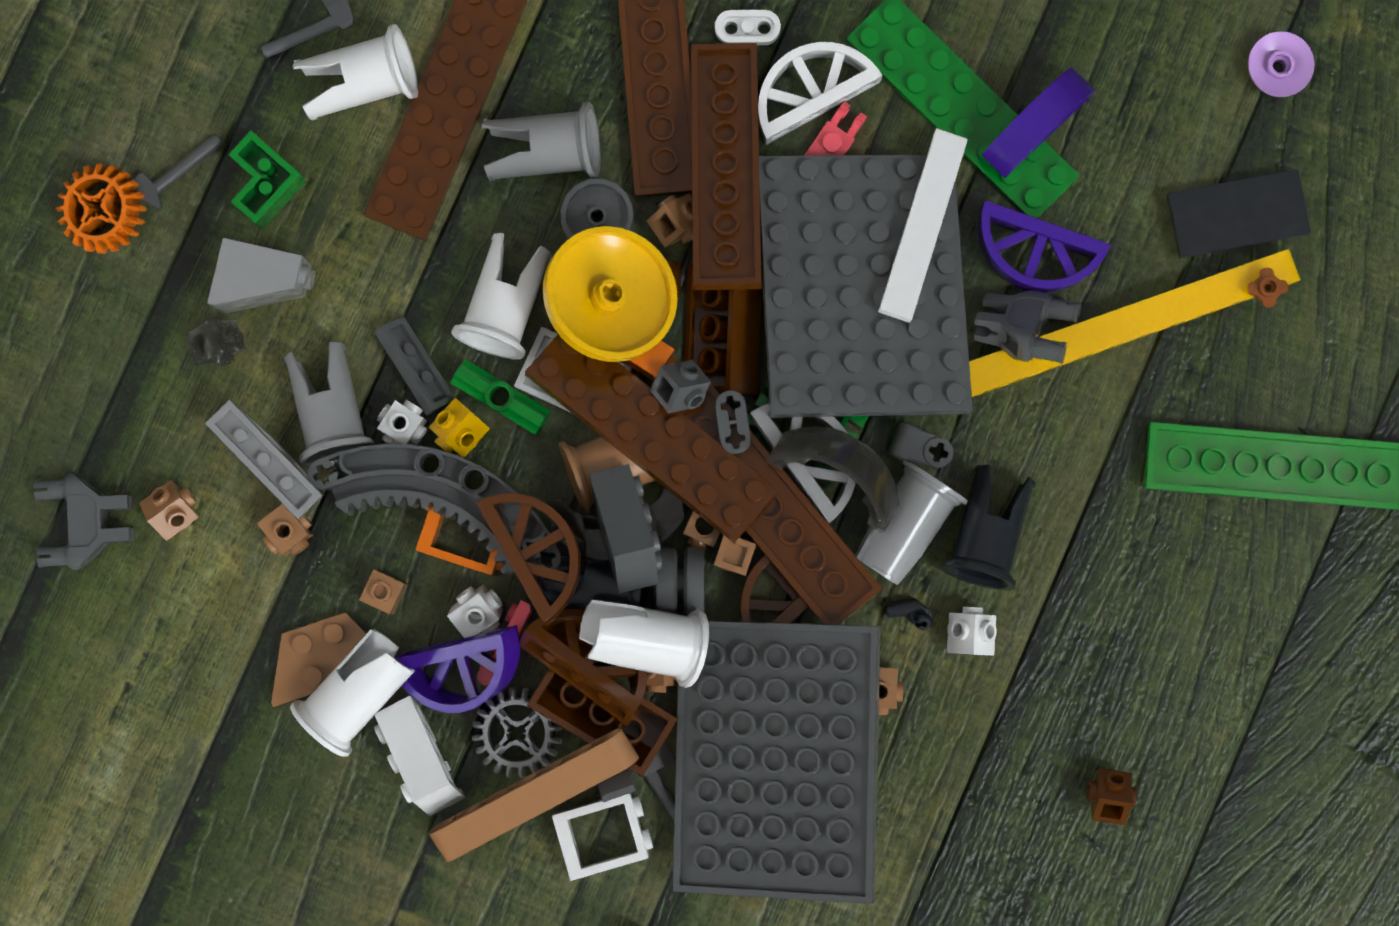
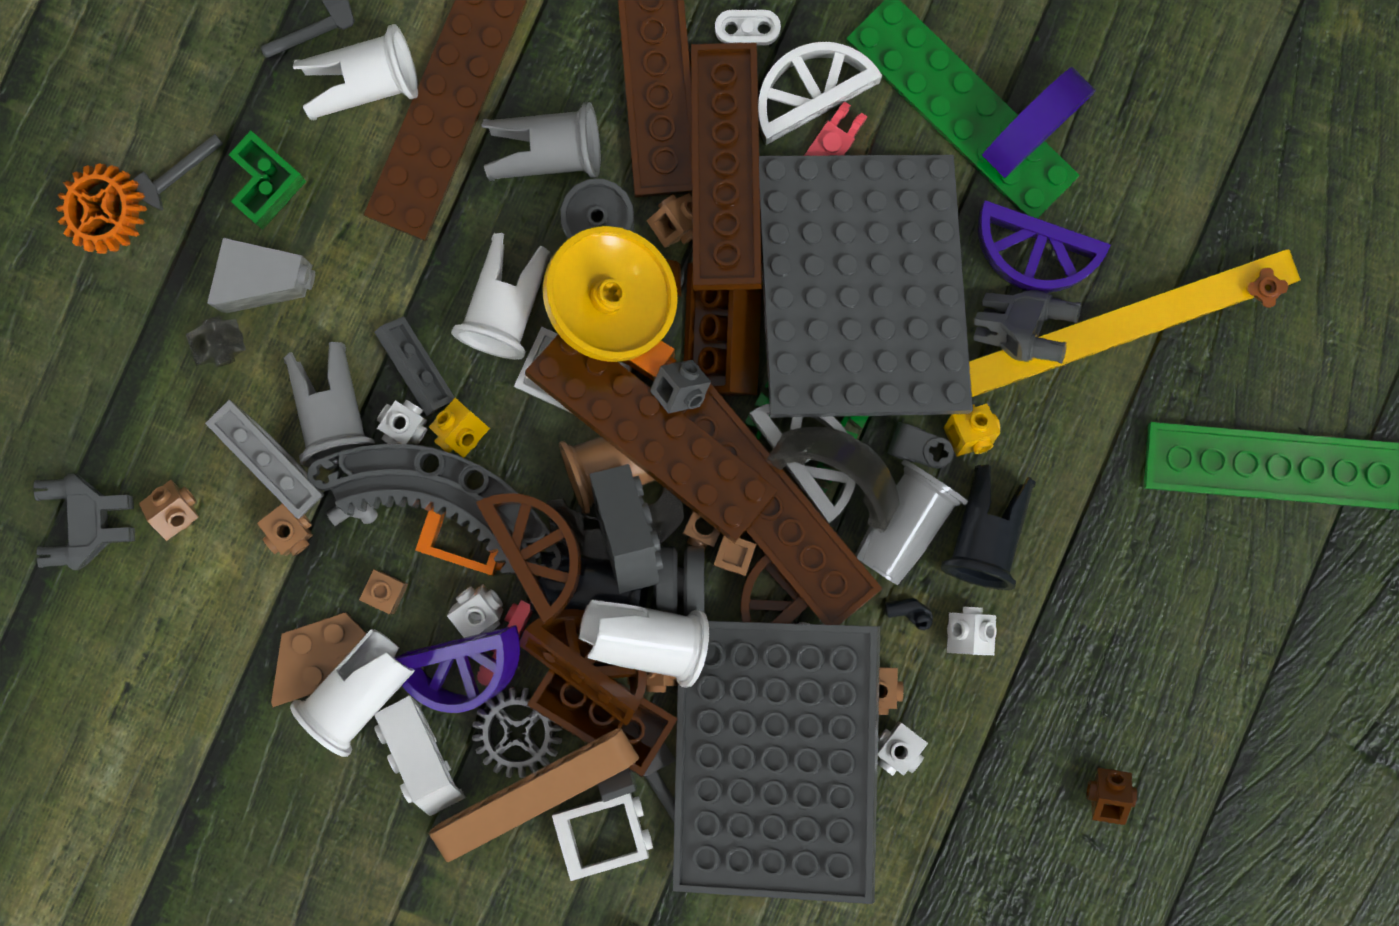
green piece [450,359,551,436] -> none
dark grey beam [715,390,751,455] -> none
white tile [878,128,968,323] -> none
black tile [1166,169,1311,259] -> none
lavender dish [1248,31,1315,97] -> none
none -> light grey arm [326,504,378,526]
none -> white brick [878,721,928,776]
none -> yellow brick [944,403,1001,457]

